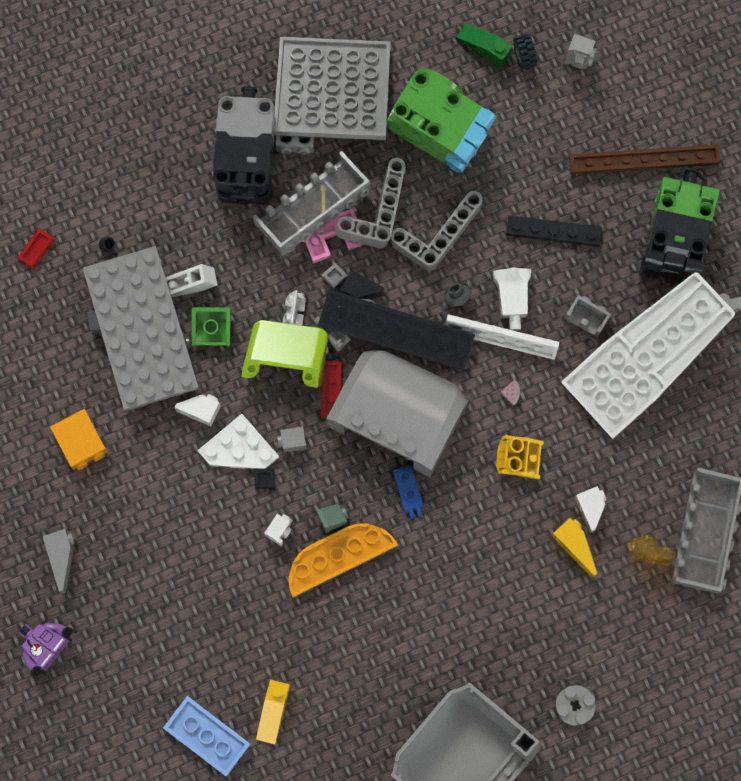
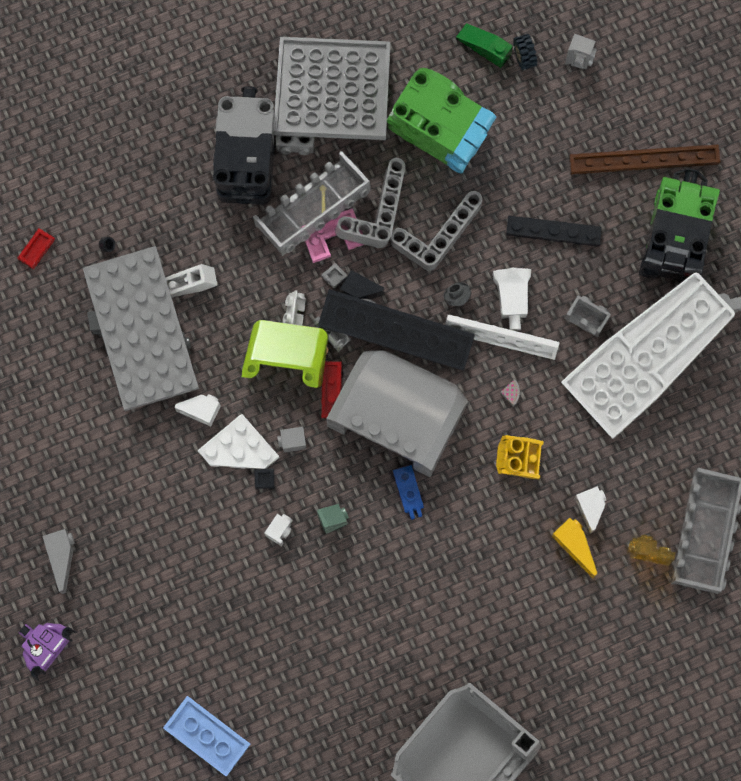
light orange panel [50,409,108,470] -> none
bright green slope [192,307,231,346] -> none
yellow slope [256,680,290,744] -> none
light orange plate [289,524,398,598] -> none
light grey plate [555,685,596,726] -> none

